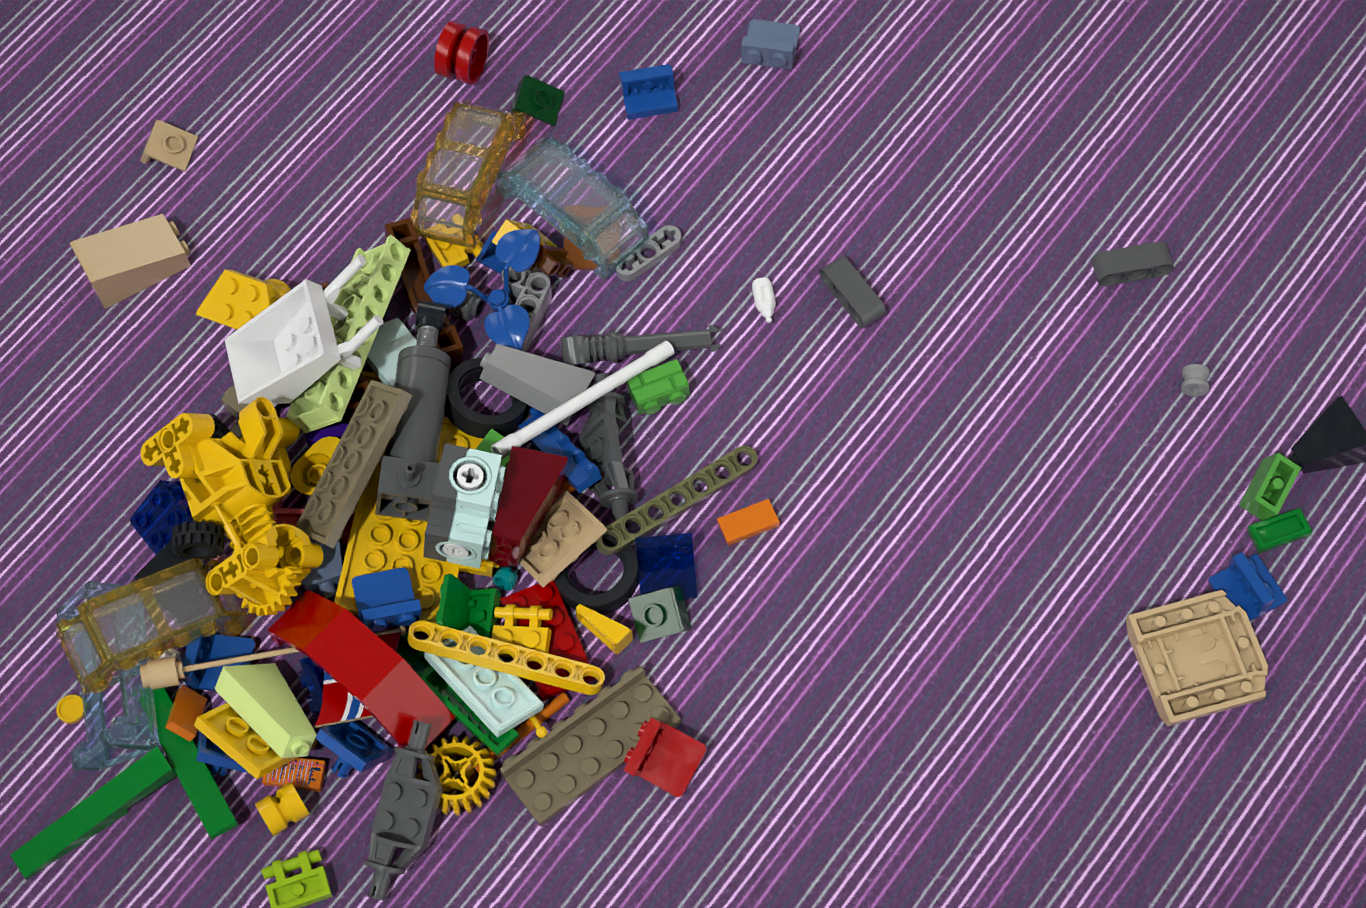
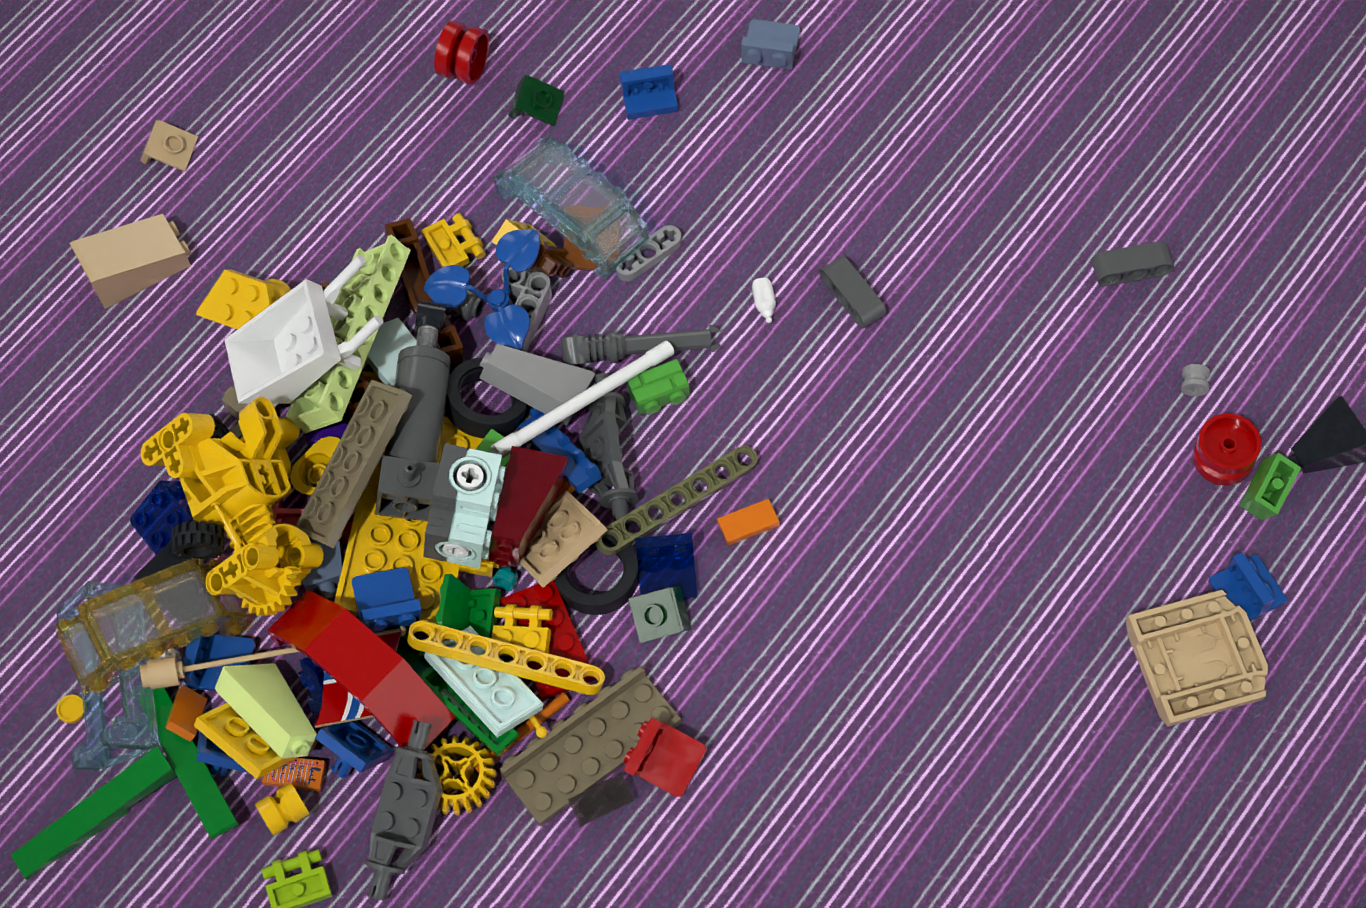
windscreen [410,100,527,249] -> none
blue bracket [476,230,506,275] -> none
yellow slope [576,604,633,654] -> none
green tile [1247,508,1312,554] -> none
none -> clear smoke plate [567,773,634,826]
none -> red wheel [1193,413,1261,486]

